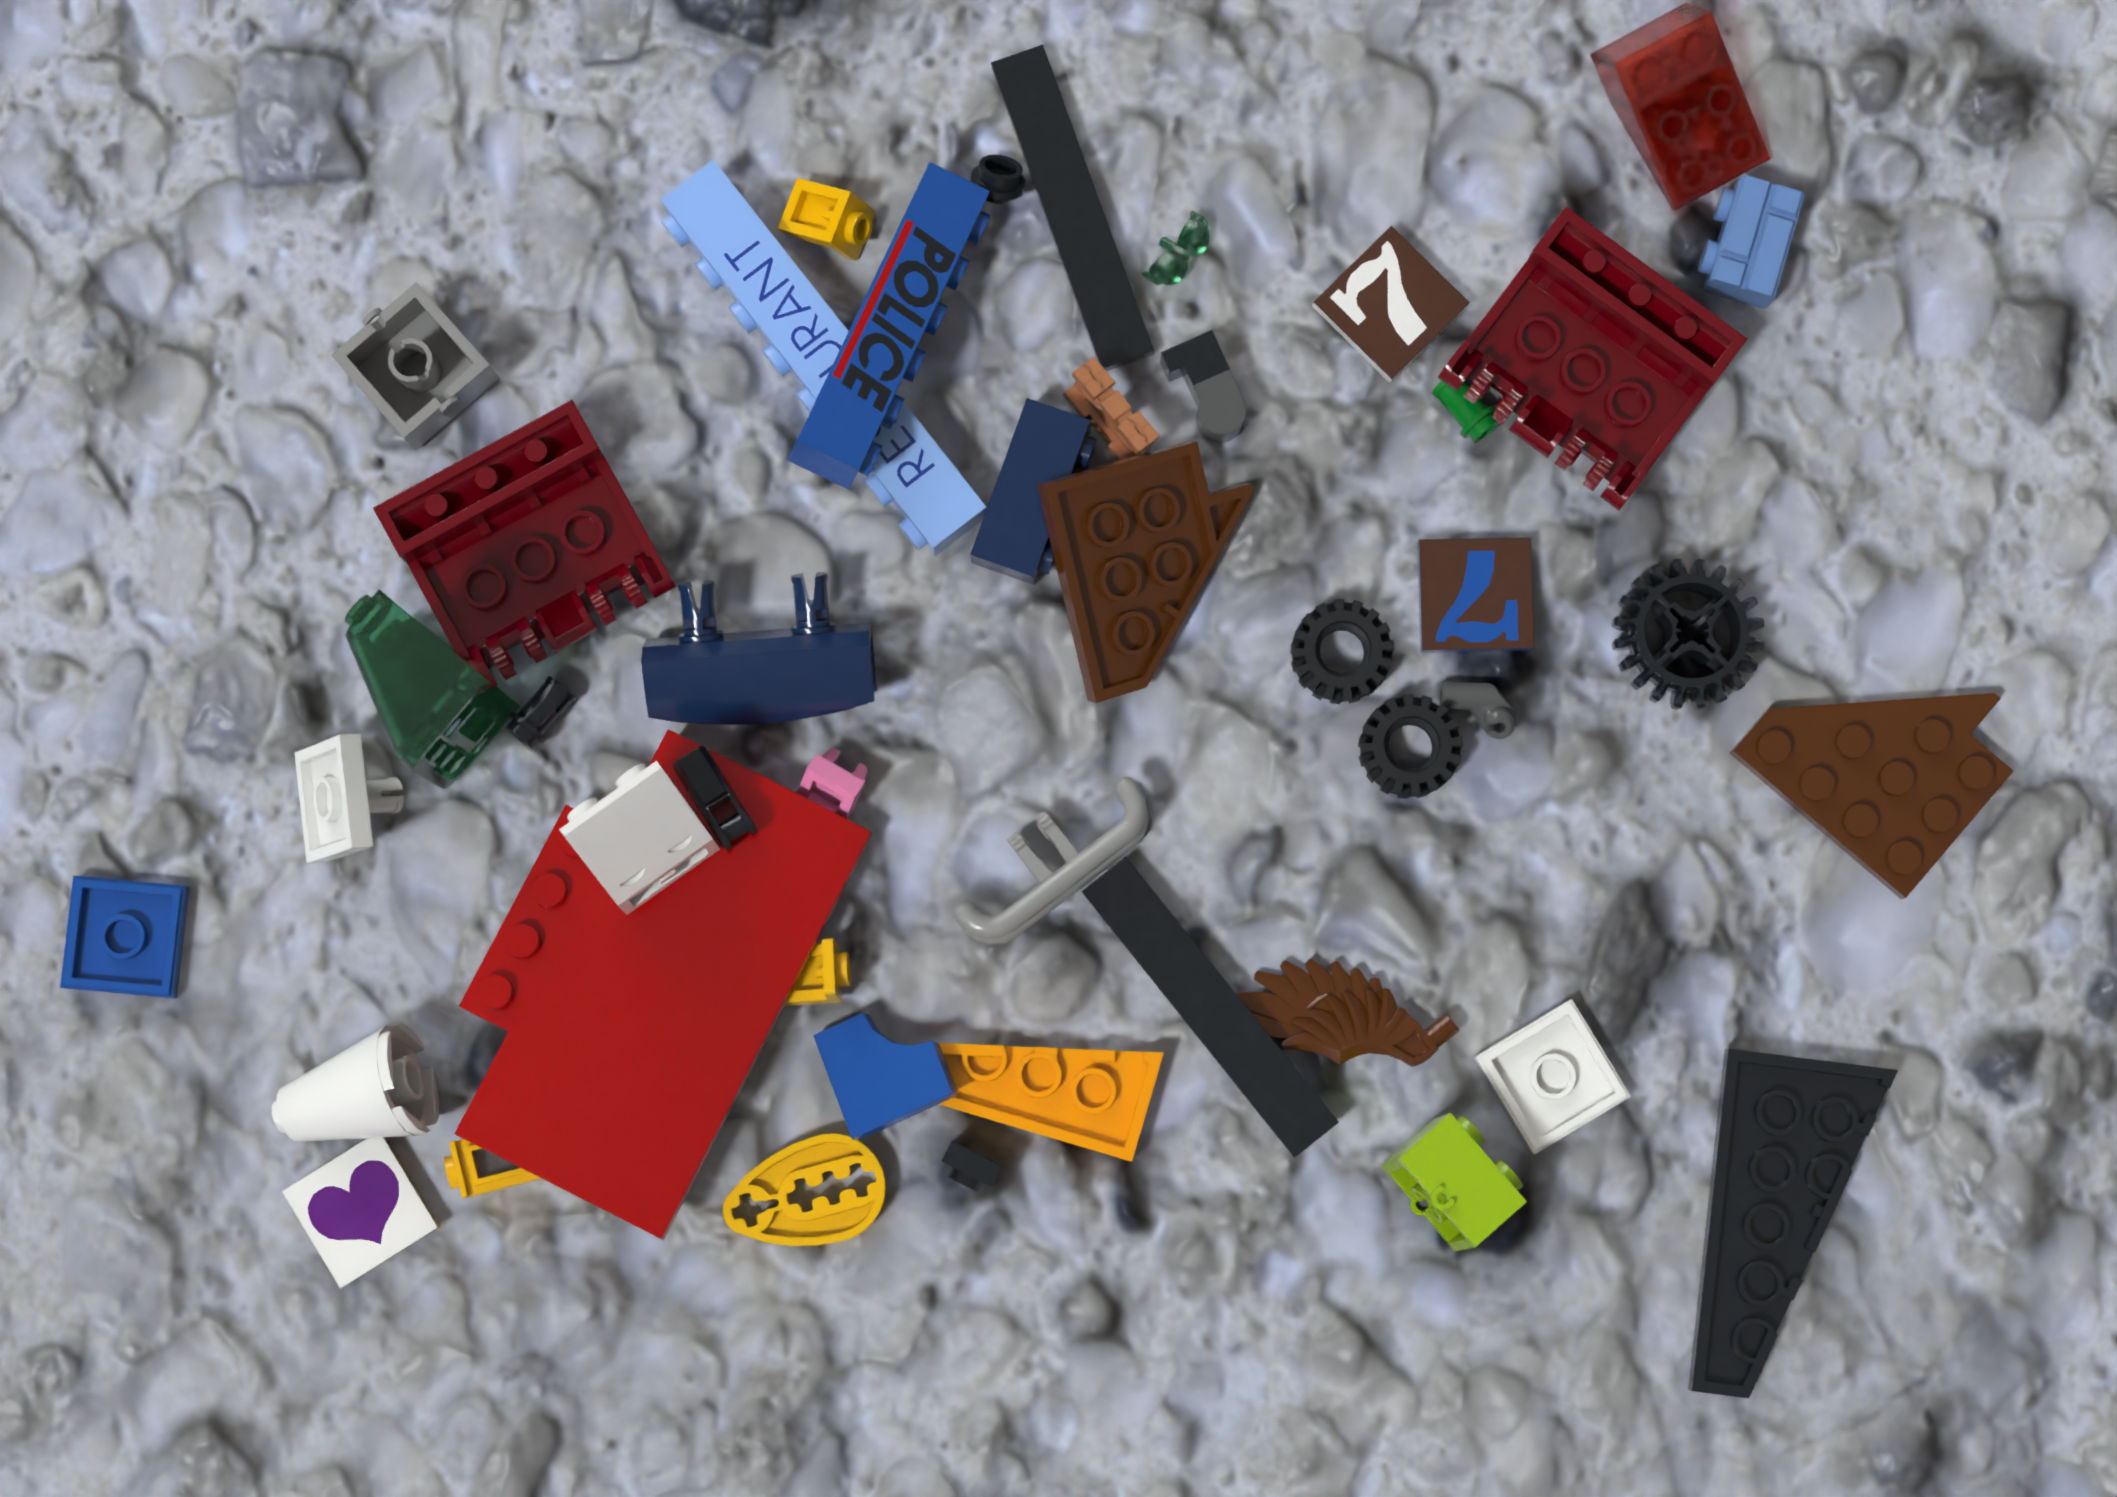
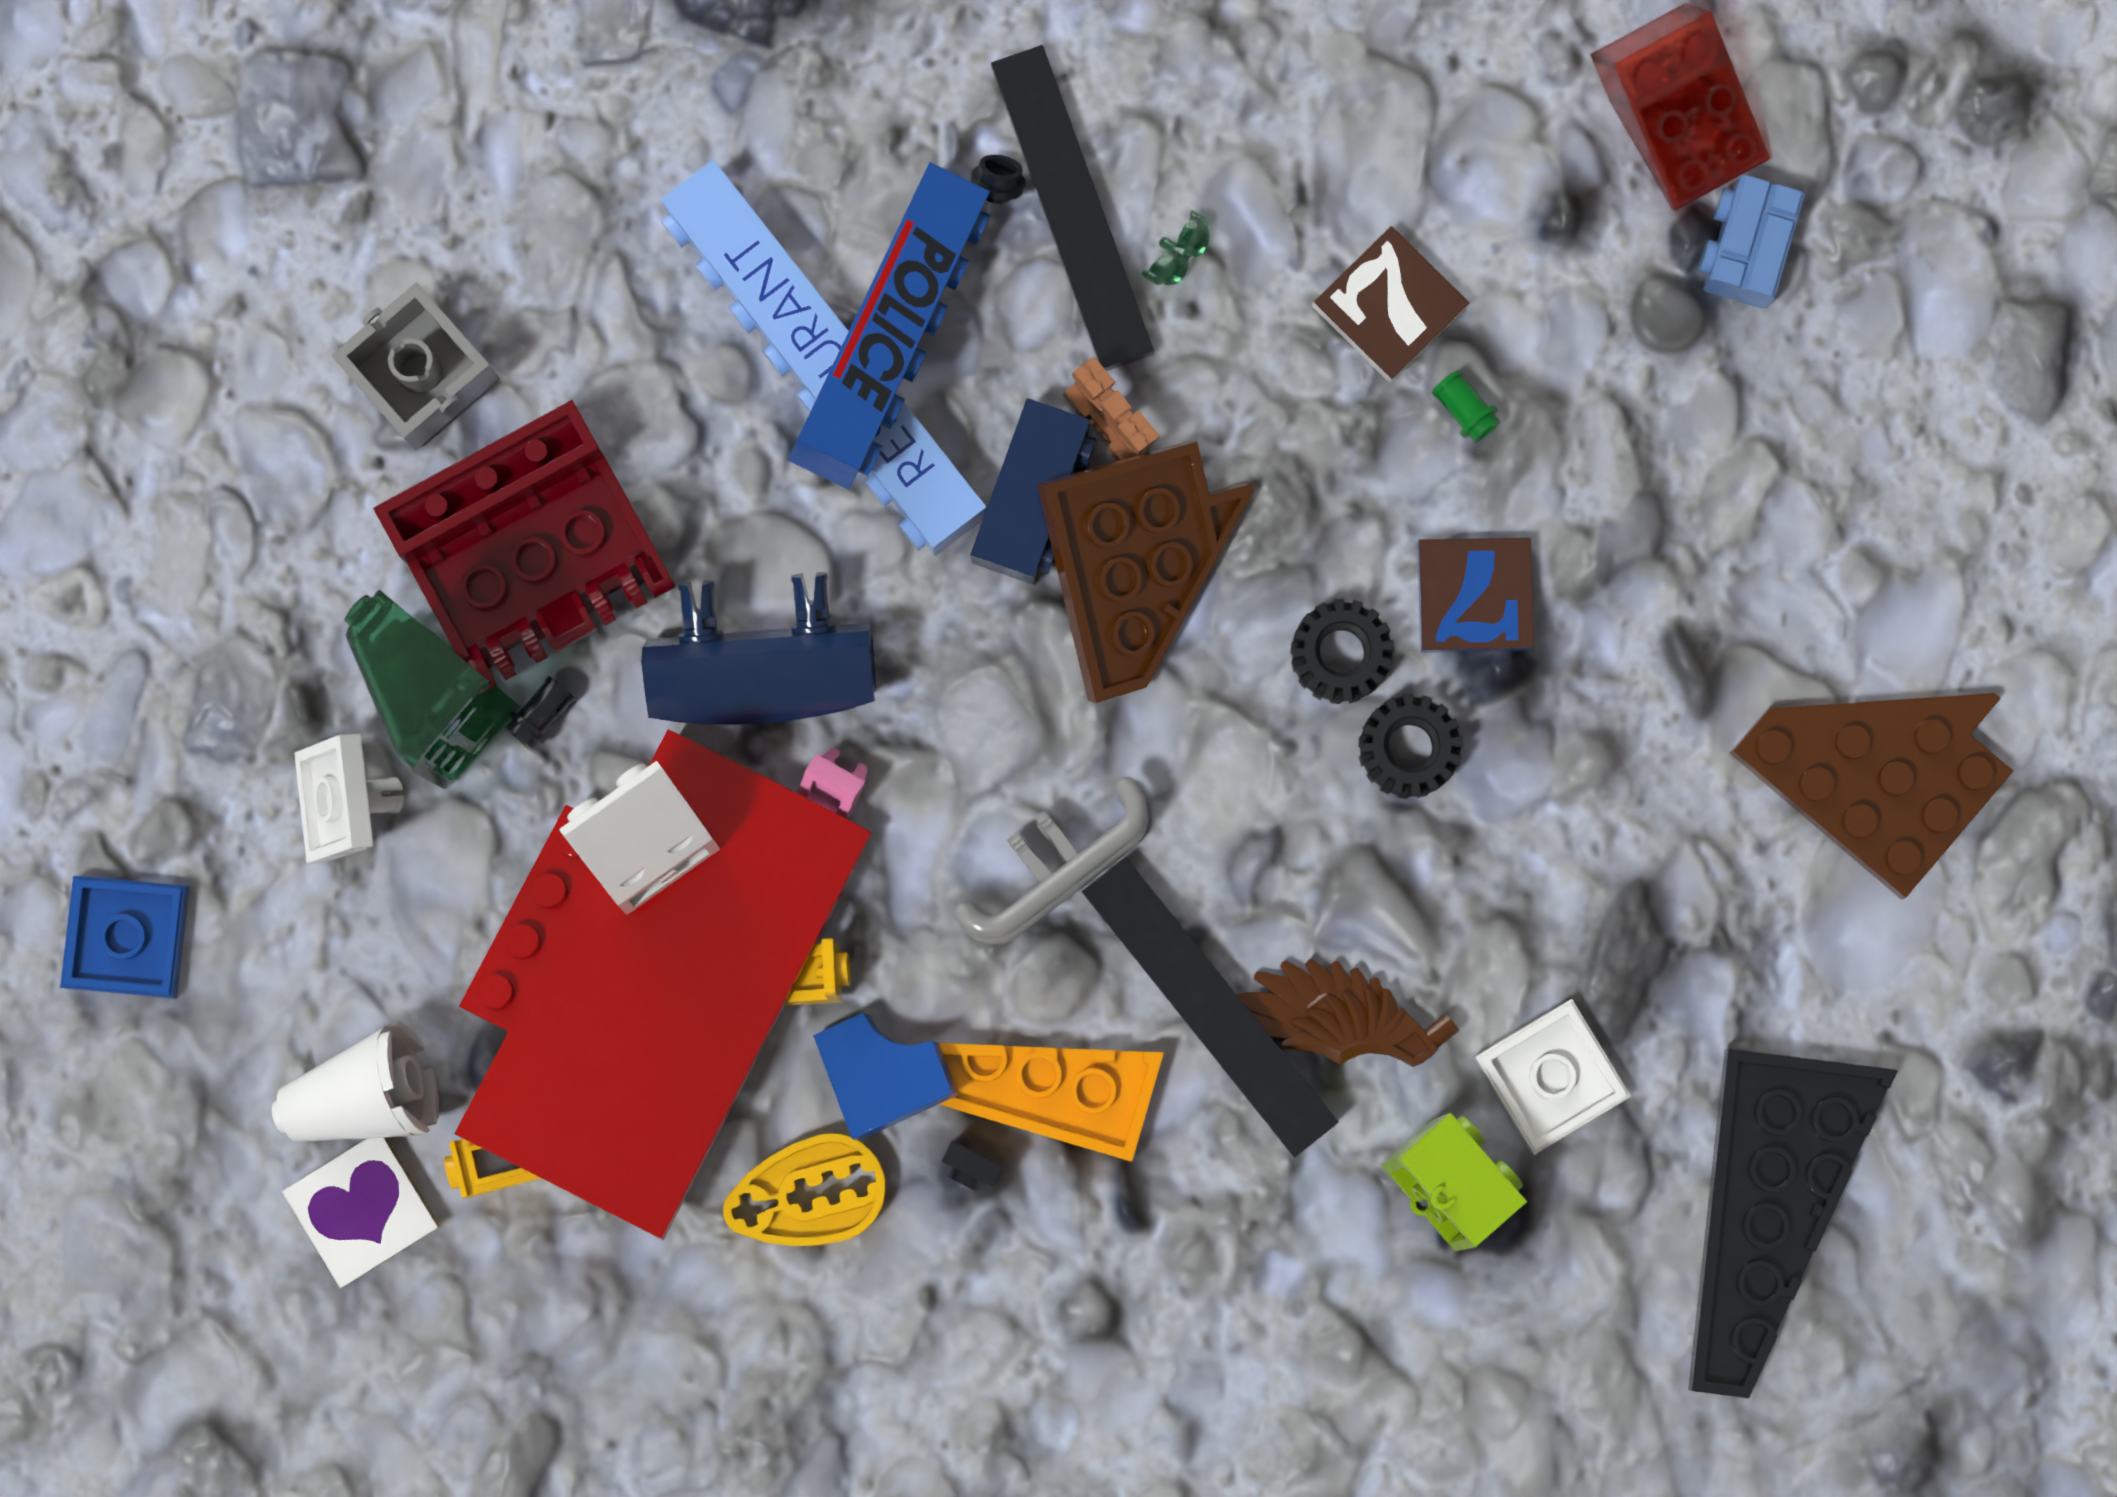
black bar [672,746,758,852] -> none
yellow bracket [777,178,875,261] -> none
leg [1160,330,1246,443] -> none
dark red slope [1438,206,1748,511] -> none
dark grey arm [1440,682,1516,739] -> none
black gear [1611,559,1765,710] -> none

